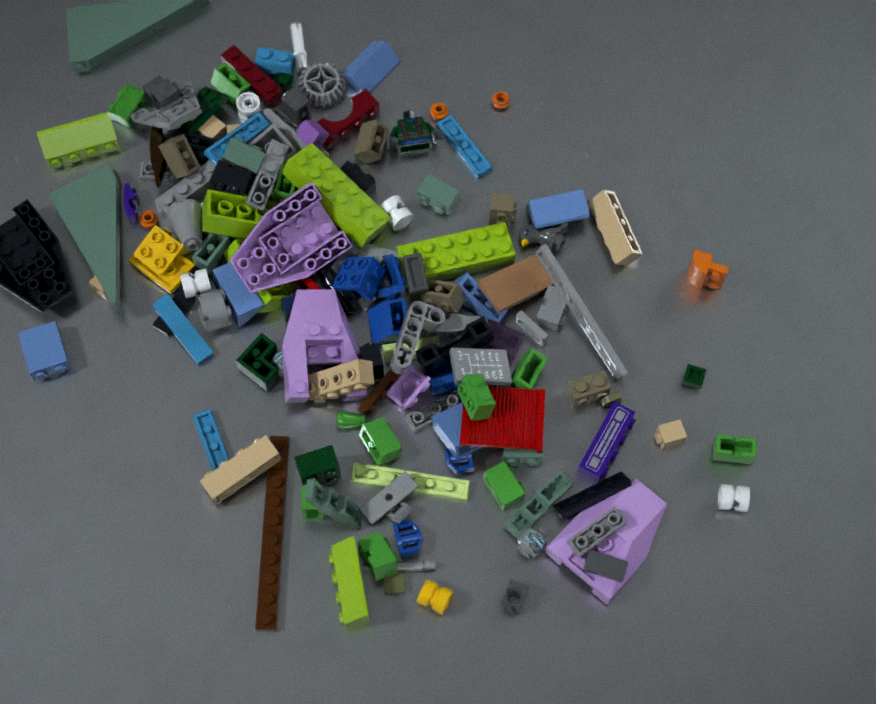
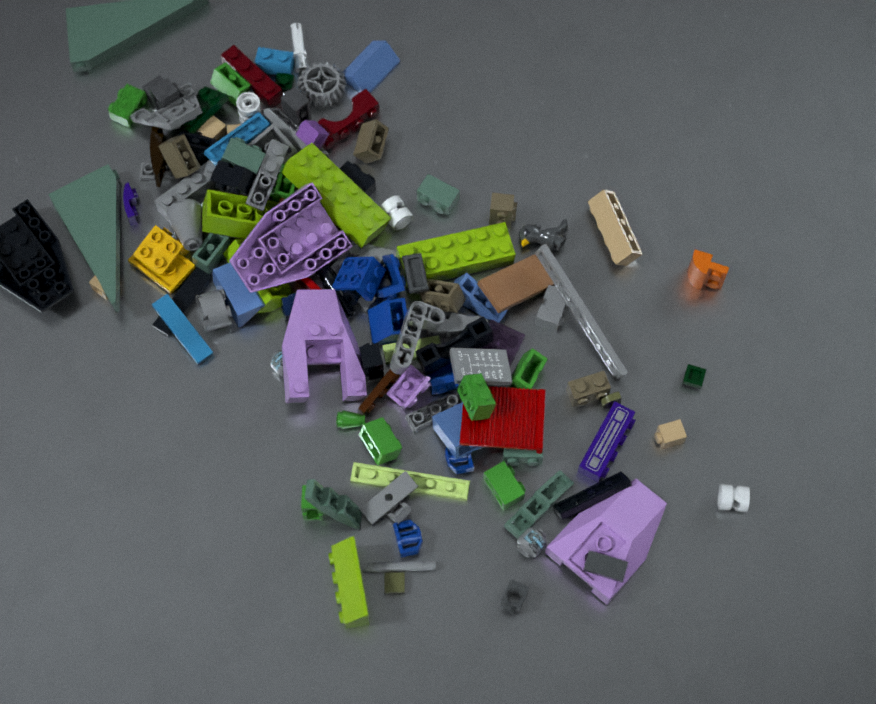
medium blue brick [18,321,71,380] -> none
lime slope [36,112,120,168] -> none
orange plate [139,210,158,229] -> none
white wheel [180,268,212,299] -> none
dark azure tile [192,409,230,471] -> none
tan brick [200,435,282,505] -> none
dark green brick [236,333,280,391] -> none
reddish brown plate [255,436,290,632] -> none
dark green brick [294,445,341,485] -> none
tan brick [308,359,374,403] -> none
bright green brick [357,531,399,581] -> none
torso [387,110,444,155] -> none
yellow wheel [417,579,454,615] -> none
orange plate [430,103,448,120] -> none
dark azure tile [436,114,493,179] -> none
orange plate [492,91,510,109] -> none
light grey plate [515,310,548,347] -> none
medium blue slope [526,189,590,229] -> none
light grey tile [567,506,627,558] -> none
bright green brick [712,434,757,464] -> none

